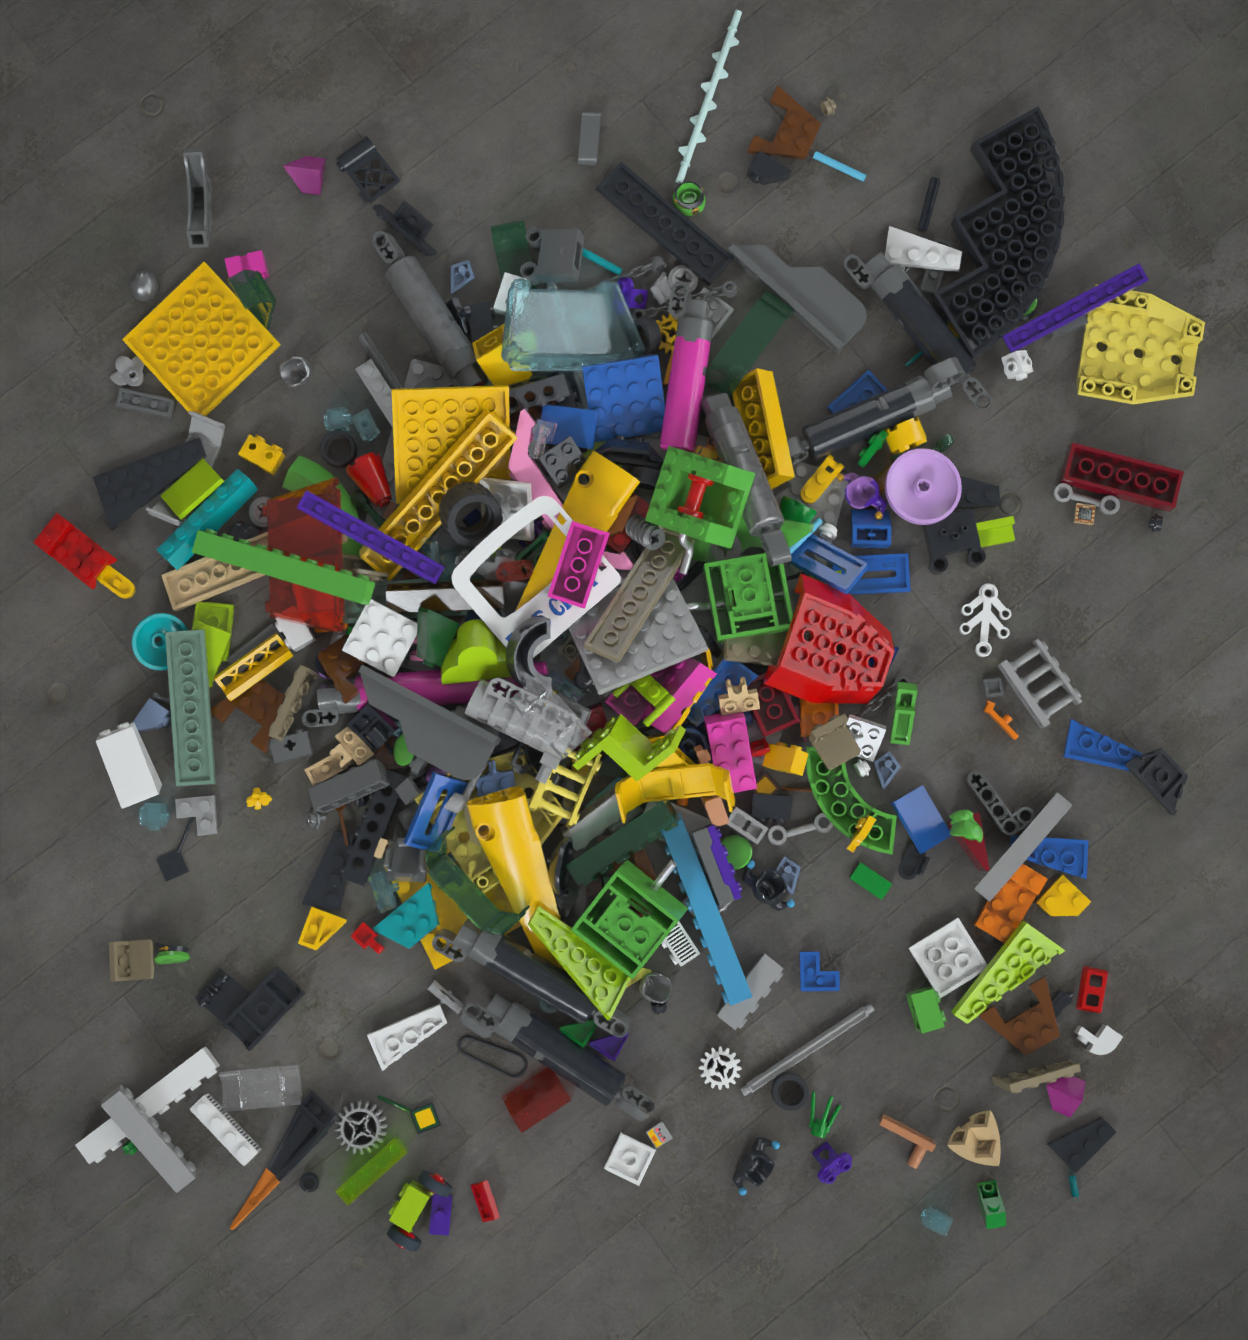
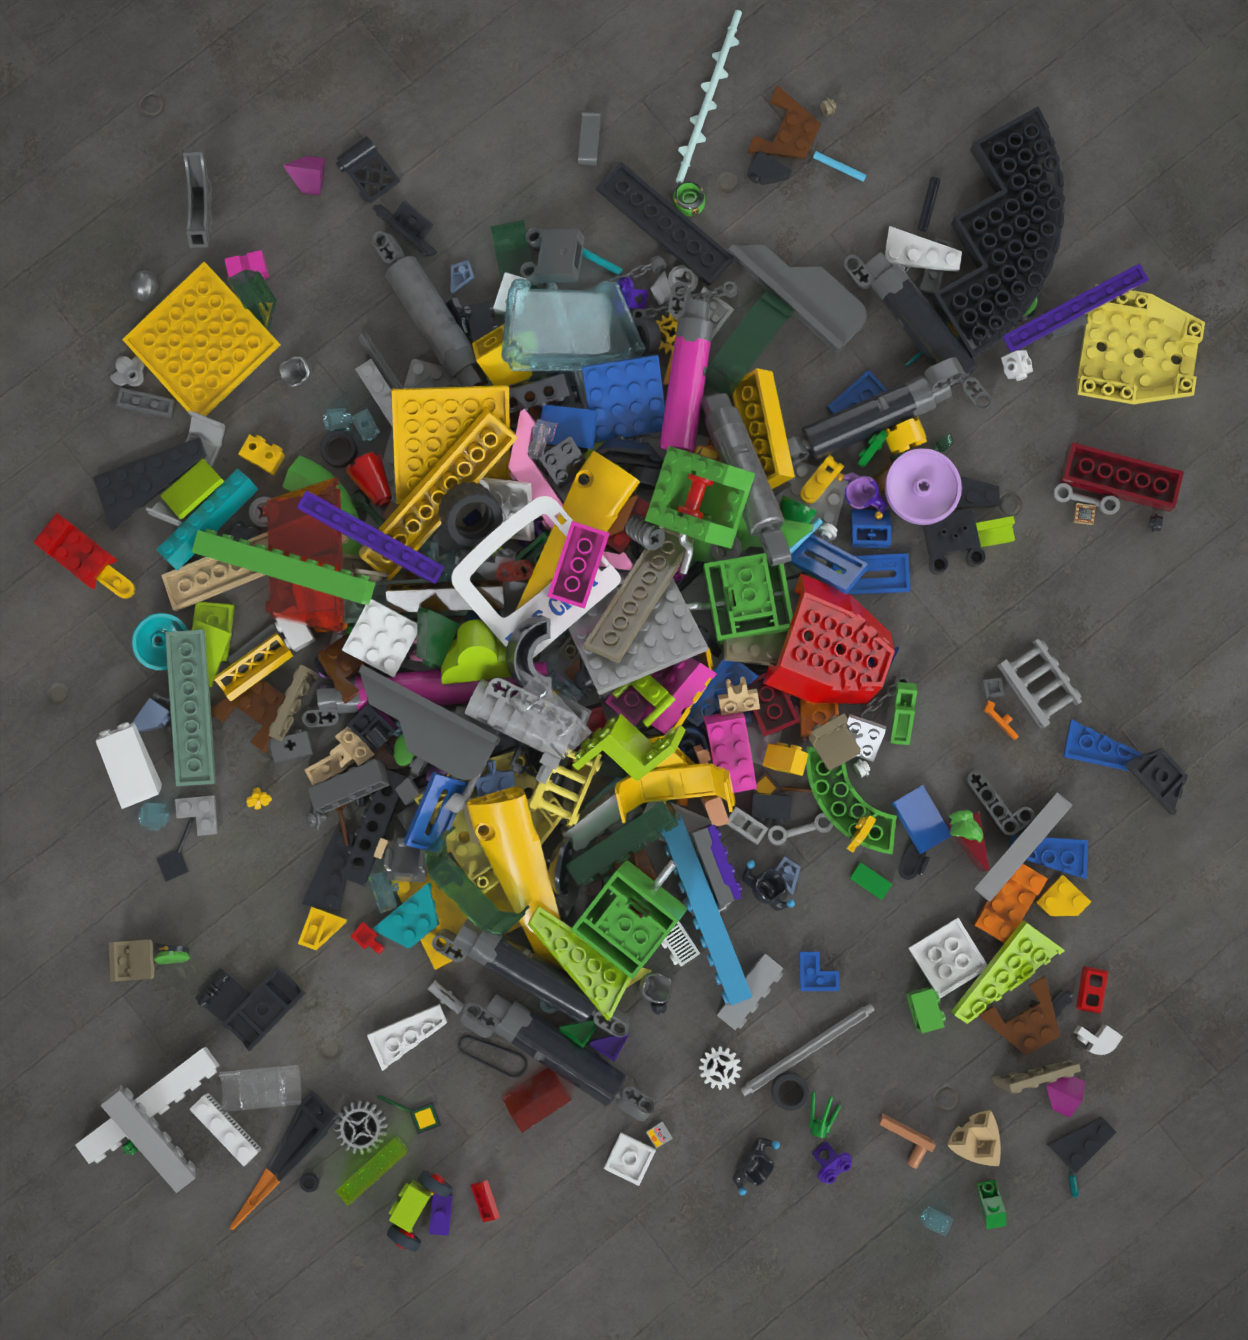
bright green piece [721,835,753,869] -> none
red slope [749,738,770,757] -> none
sand blue piece [874,751,901,790] -> none
white plant [959,583,1011,657] -> none

